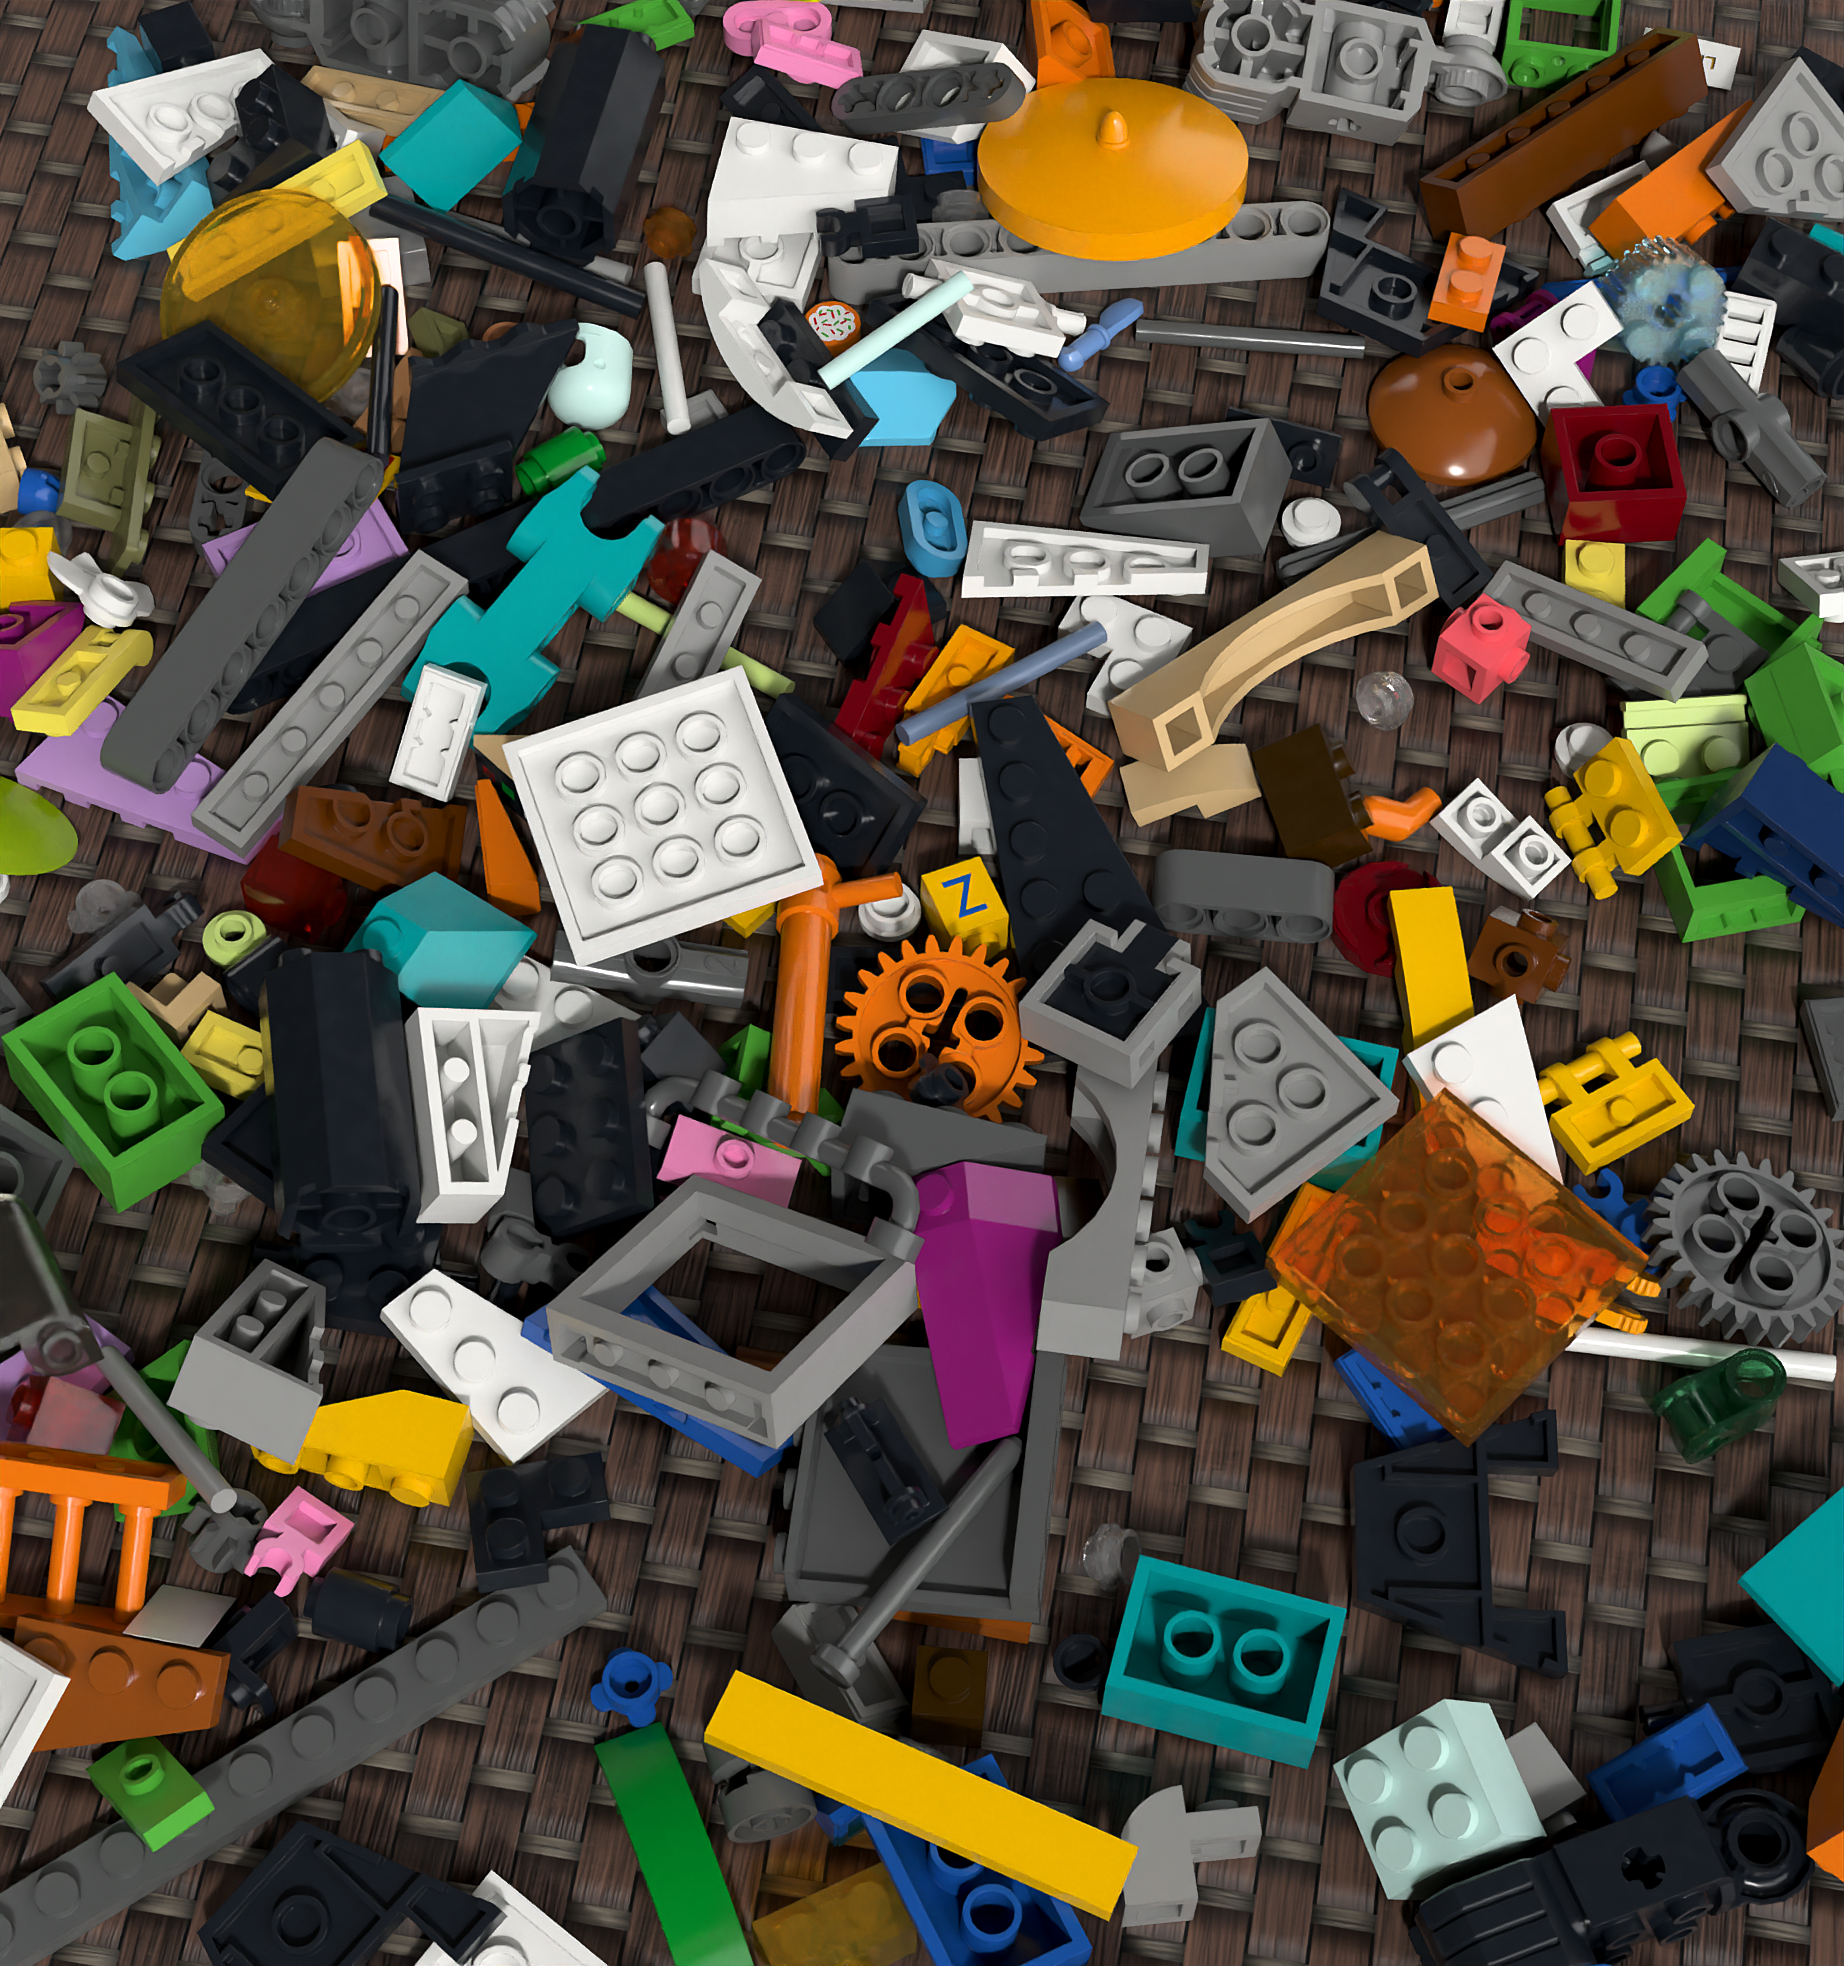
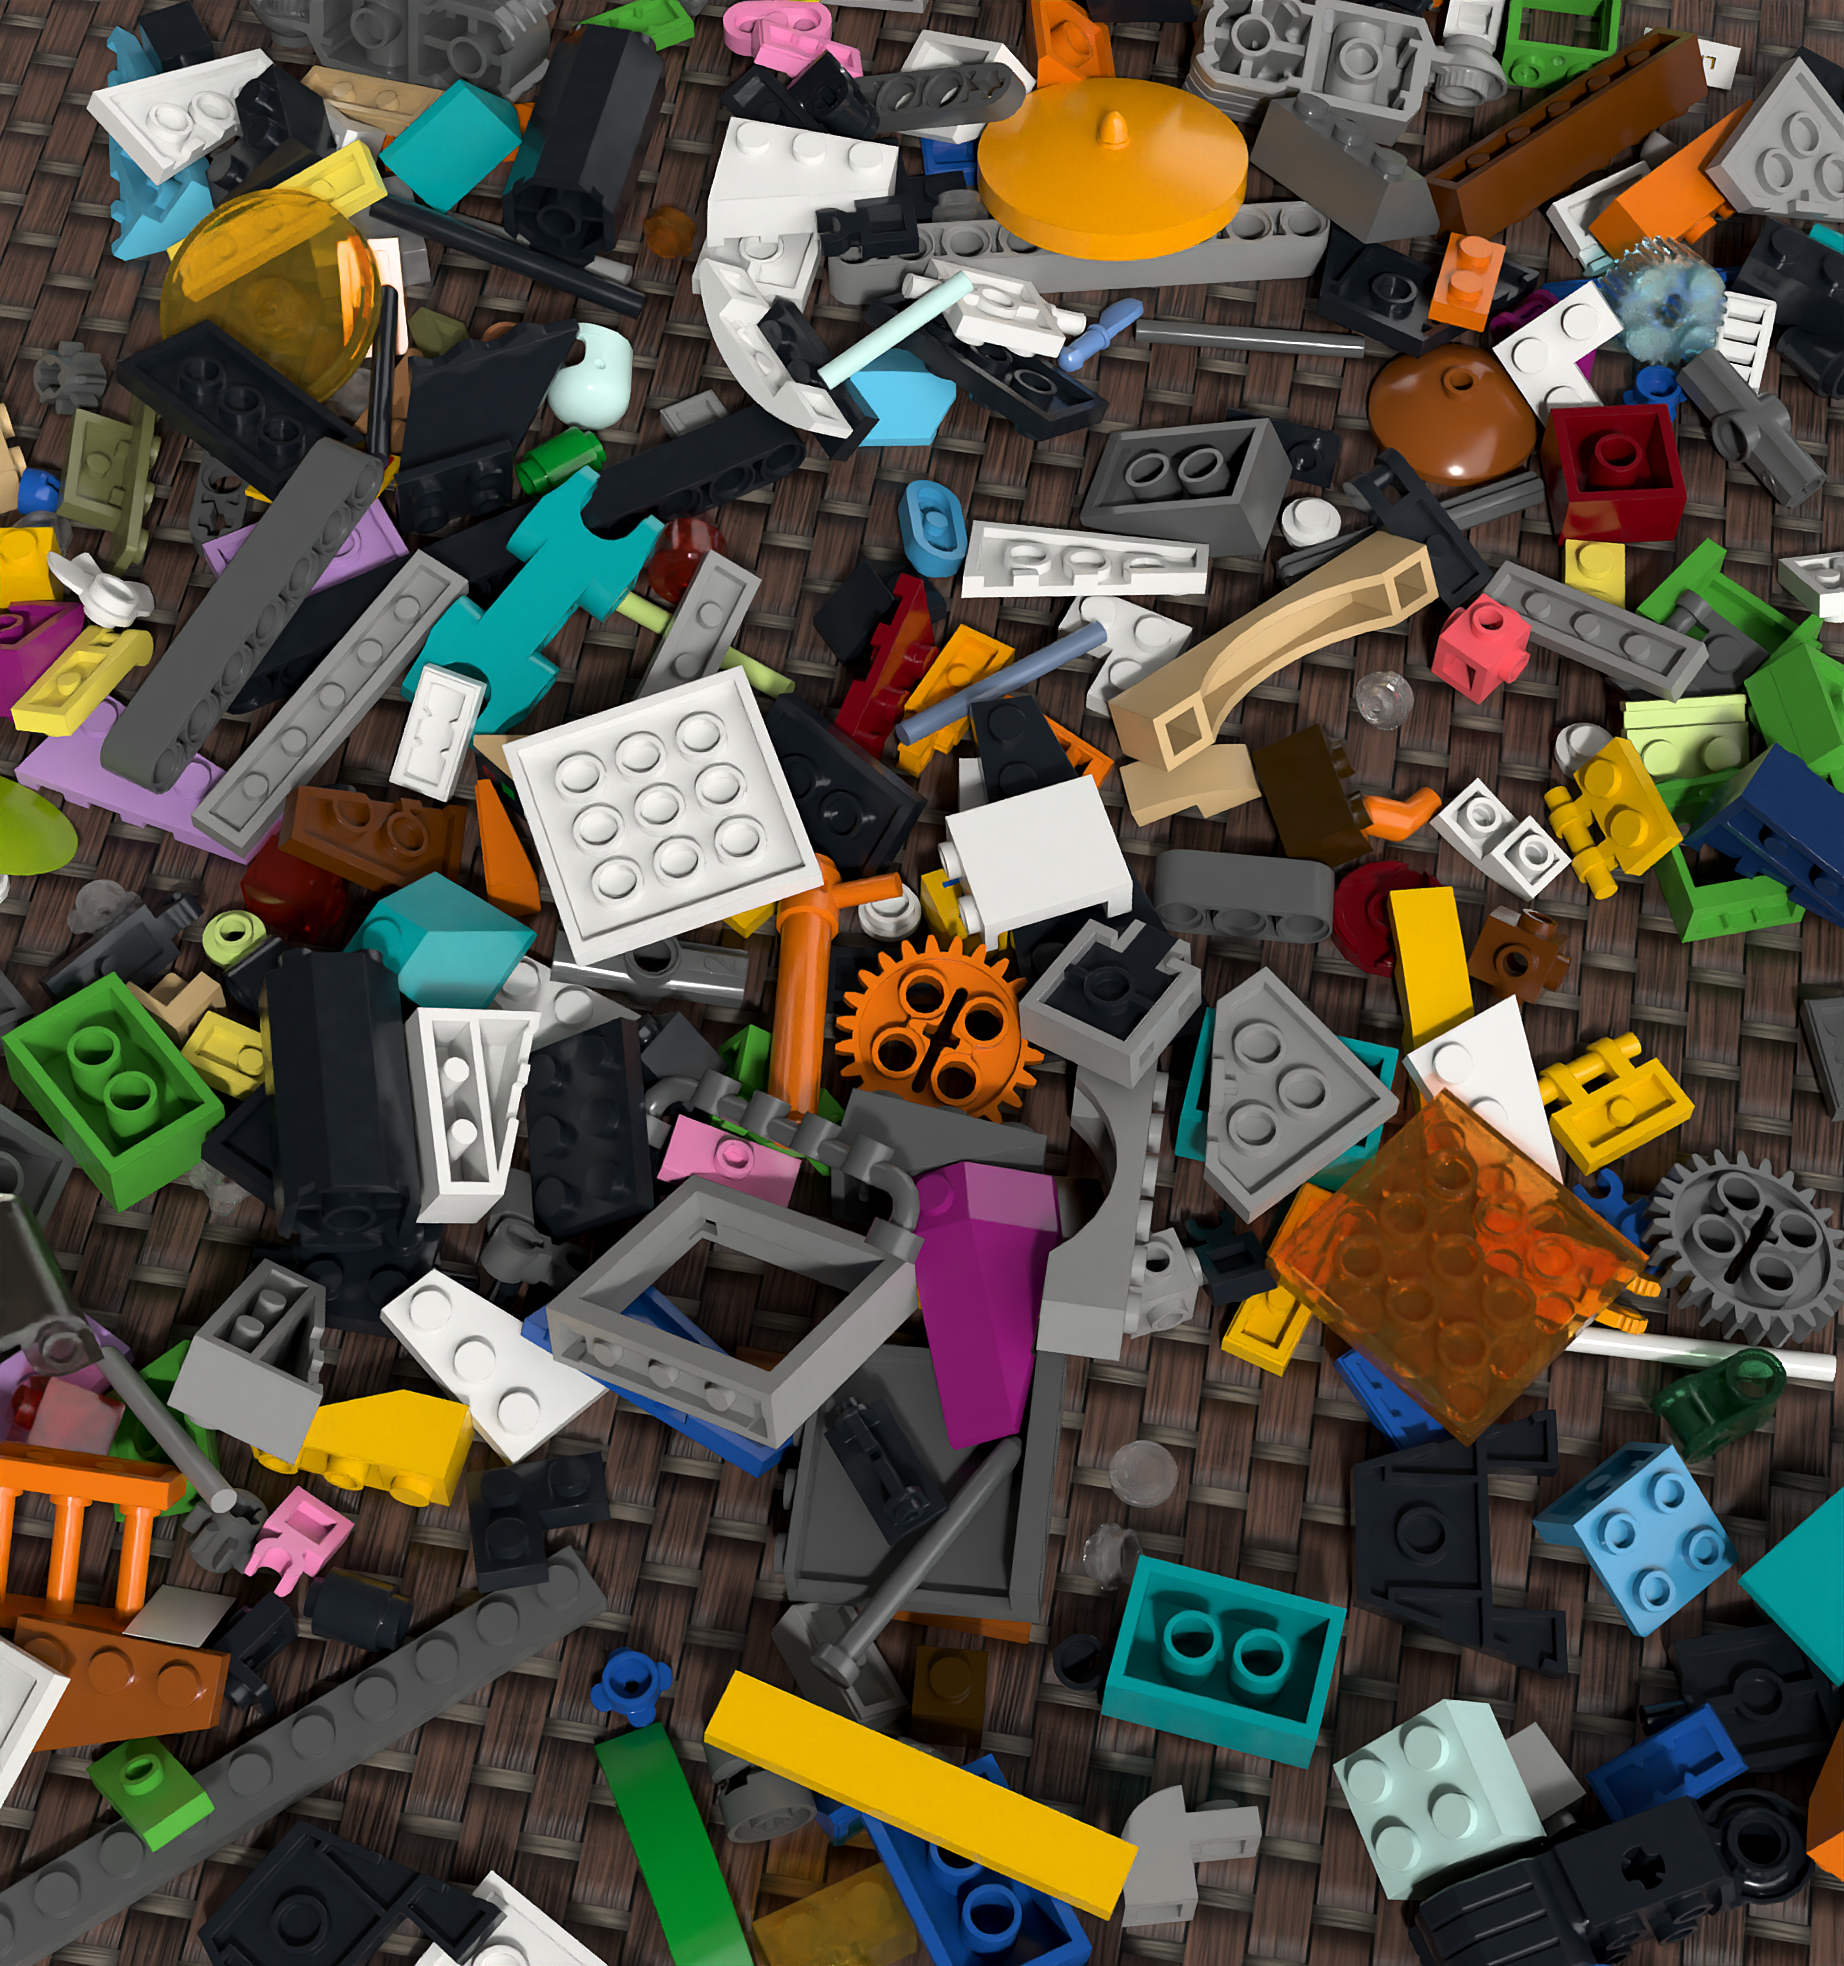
white bar [644,262,691,435] -> none
tile [805,301,861,358] -> none
black plate [908,1053,969,1112] -> none
none -> black piece [786,49,880,141]
none -> white panel [938,774,1133,952]
none -> clear plate [1109,1440,1178,1508]
none -> dark grey slope [1249,93,1441,244]
none -> dark azure bracket [1531,1441,1739,1637]

